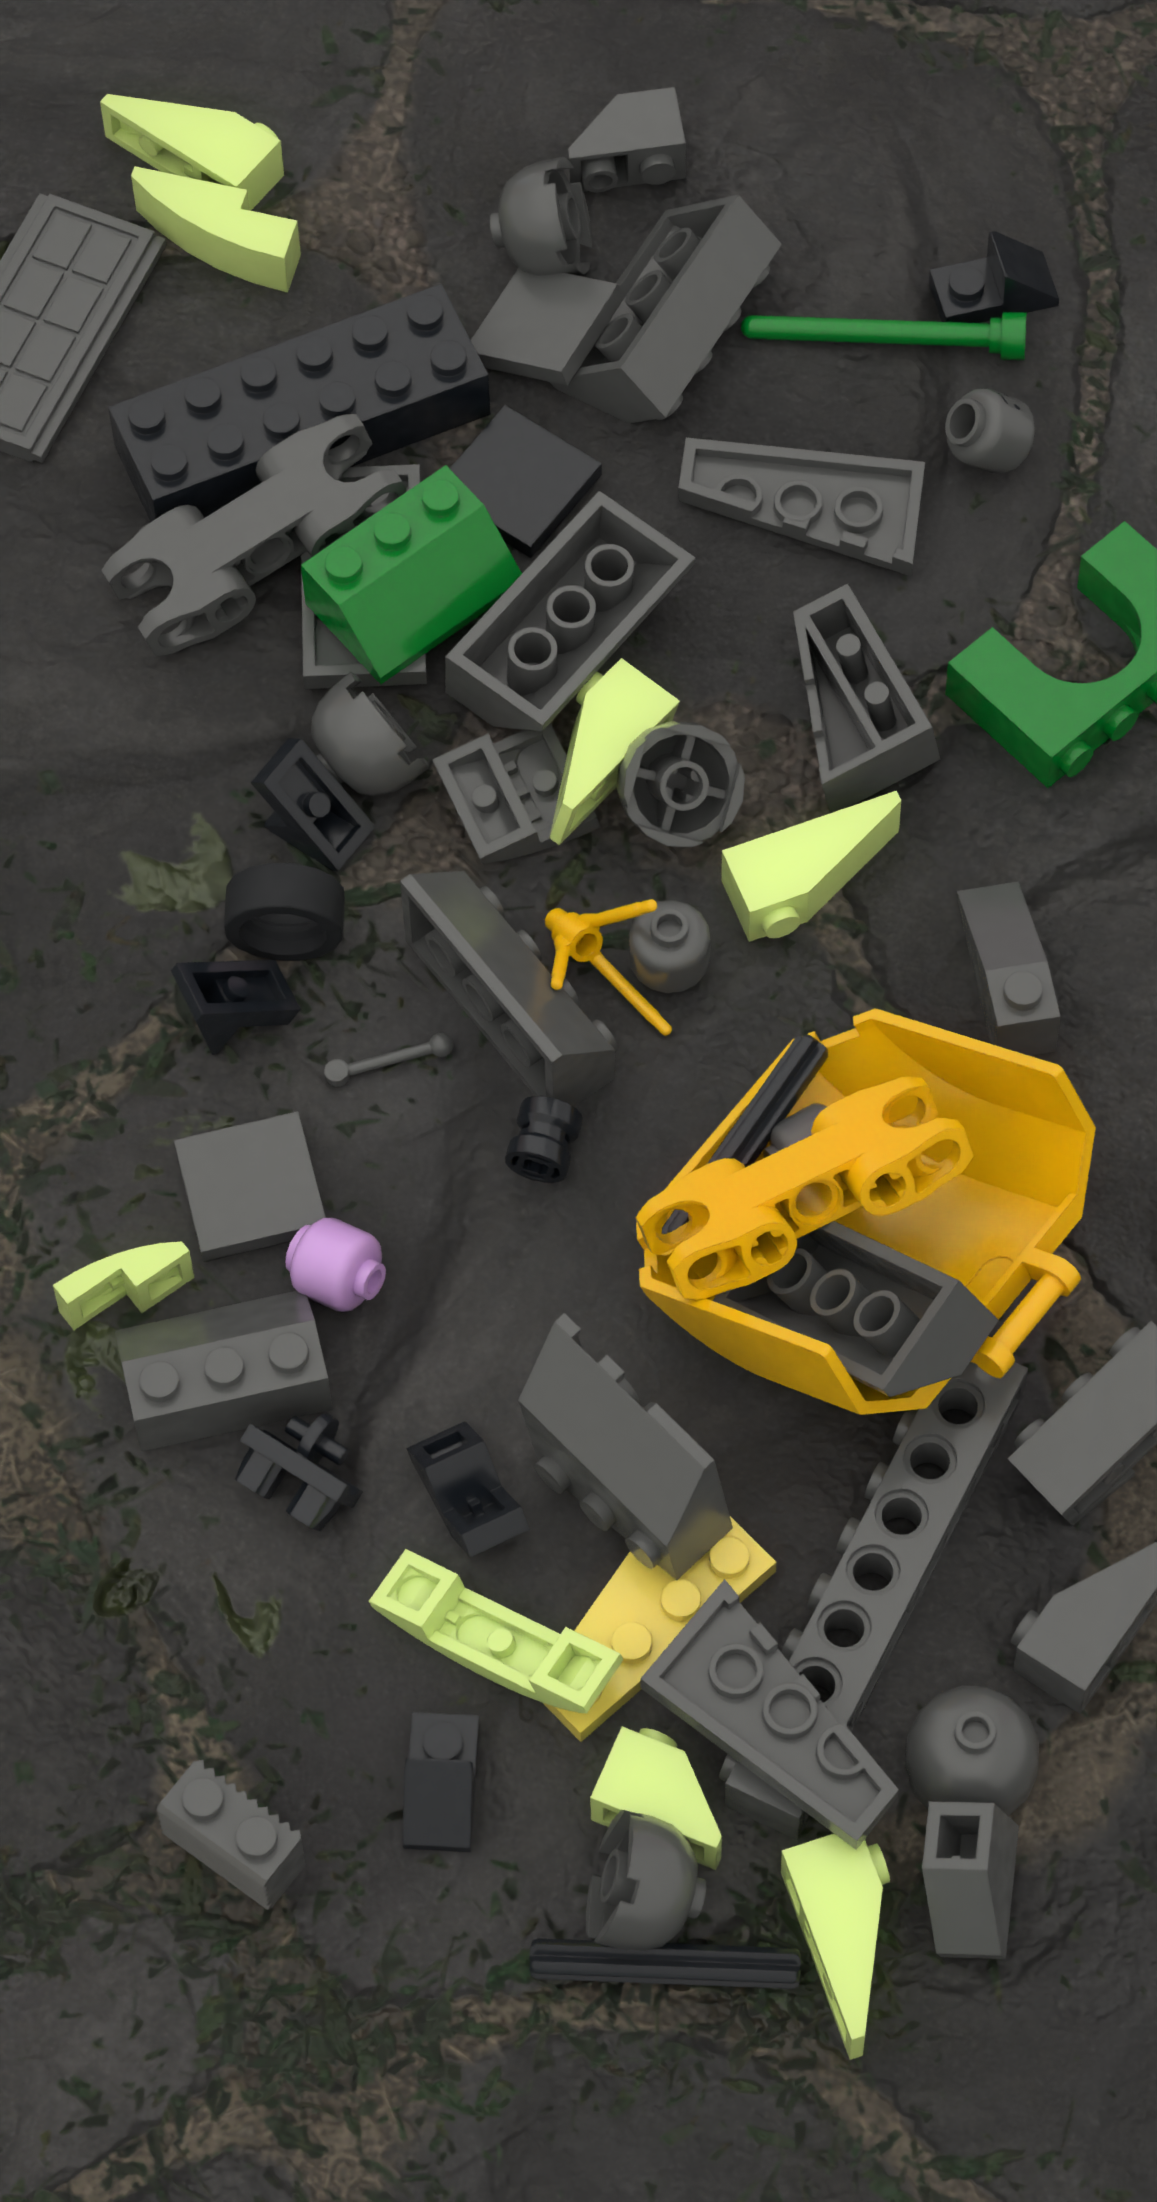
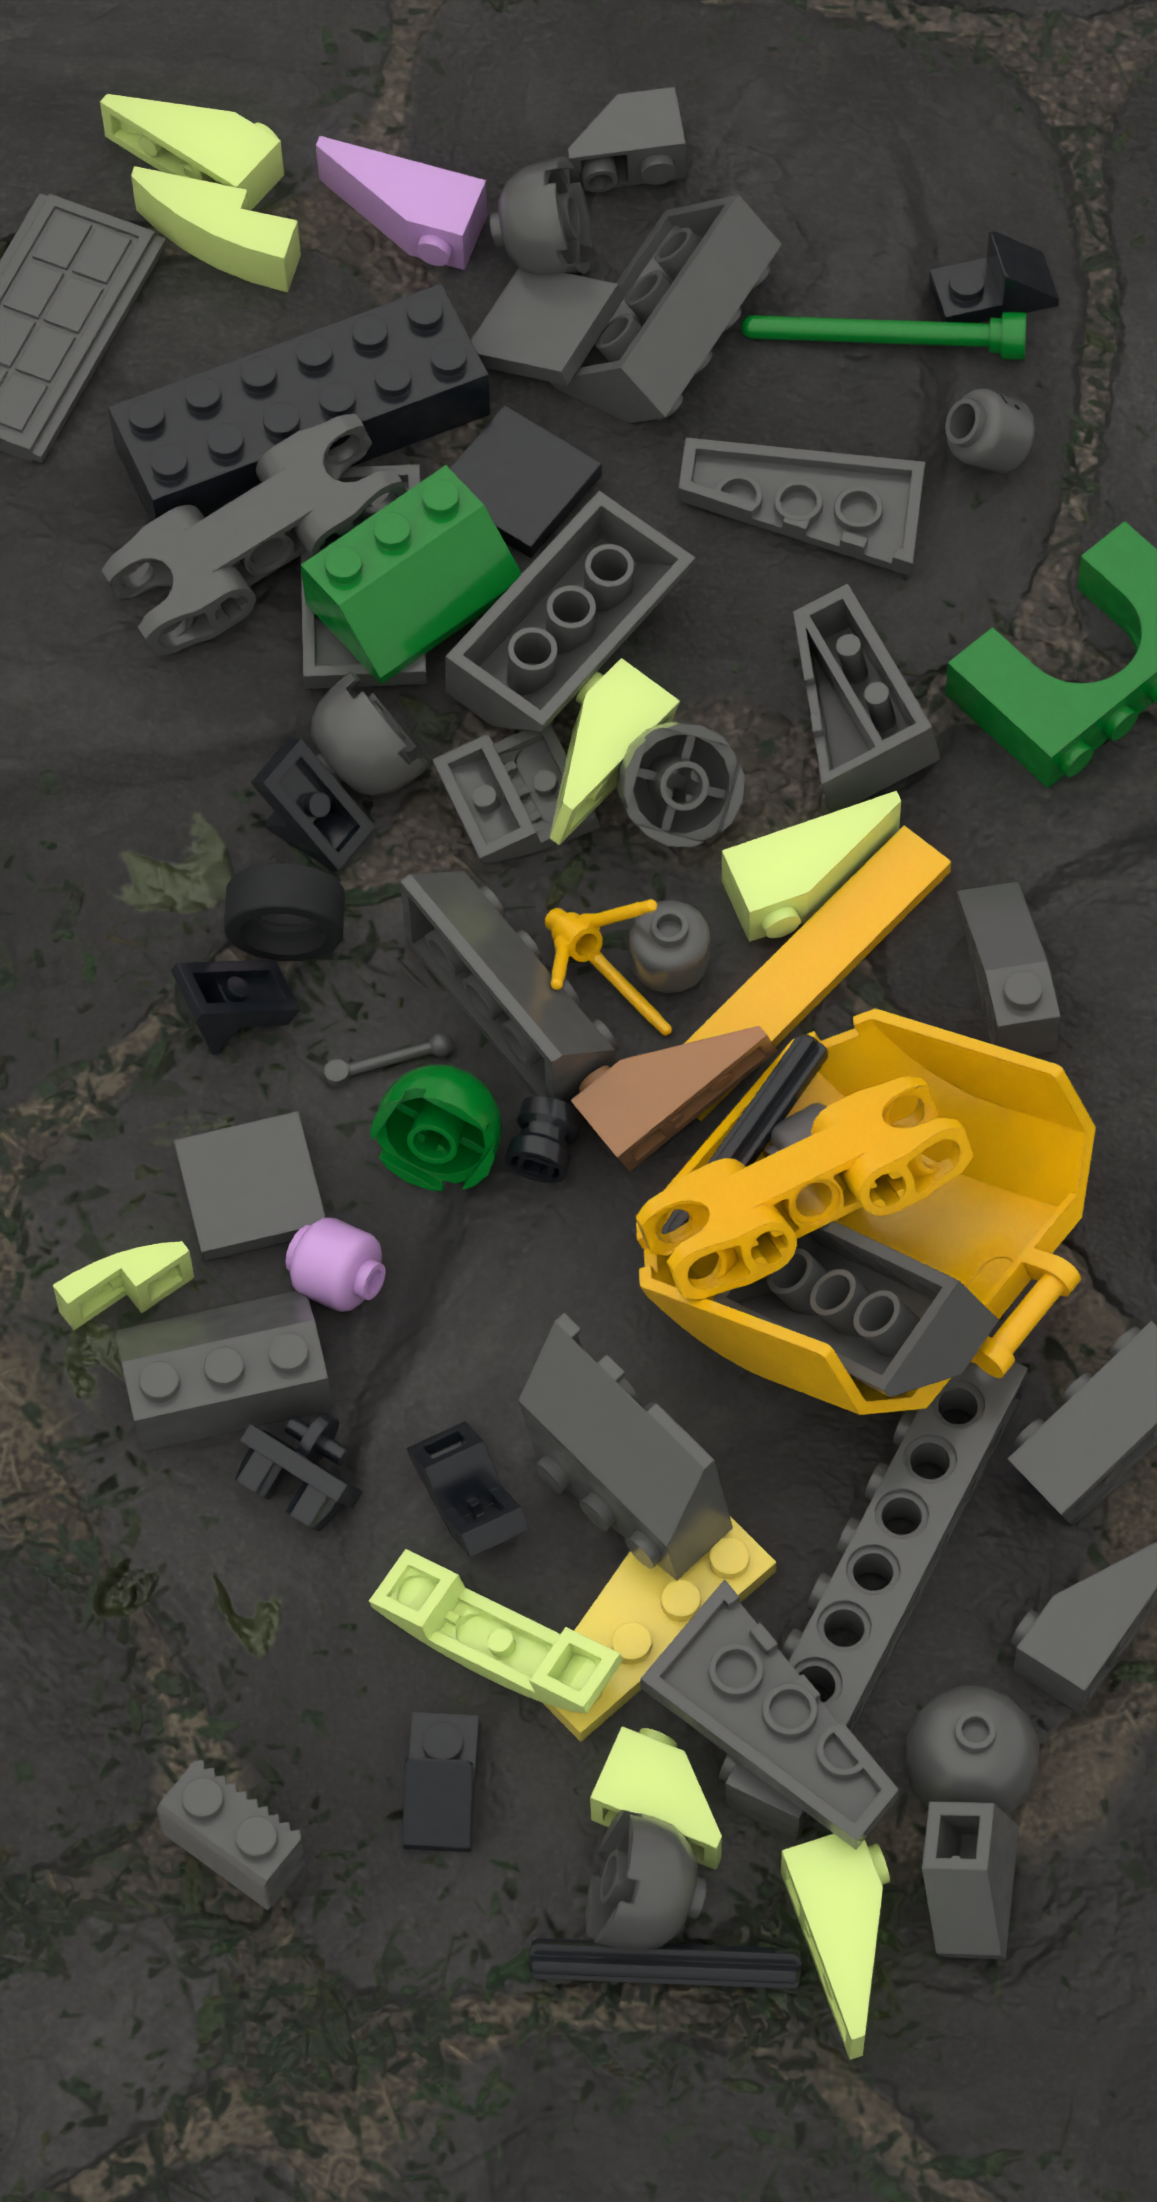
none -> lavender slope [316,136,488,270]
none -> green cylinder [370,1064,503,1191]
none -> medium nougat slope [571,1026,778,1172]
none -> yellow tile [684,825,951,1121]

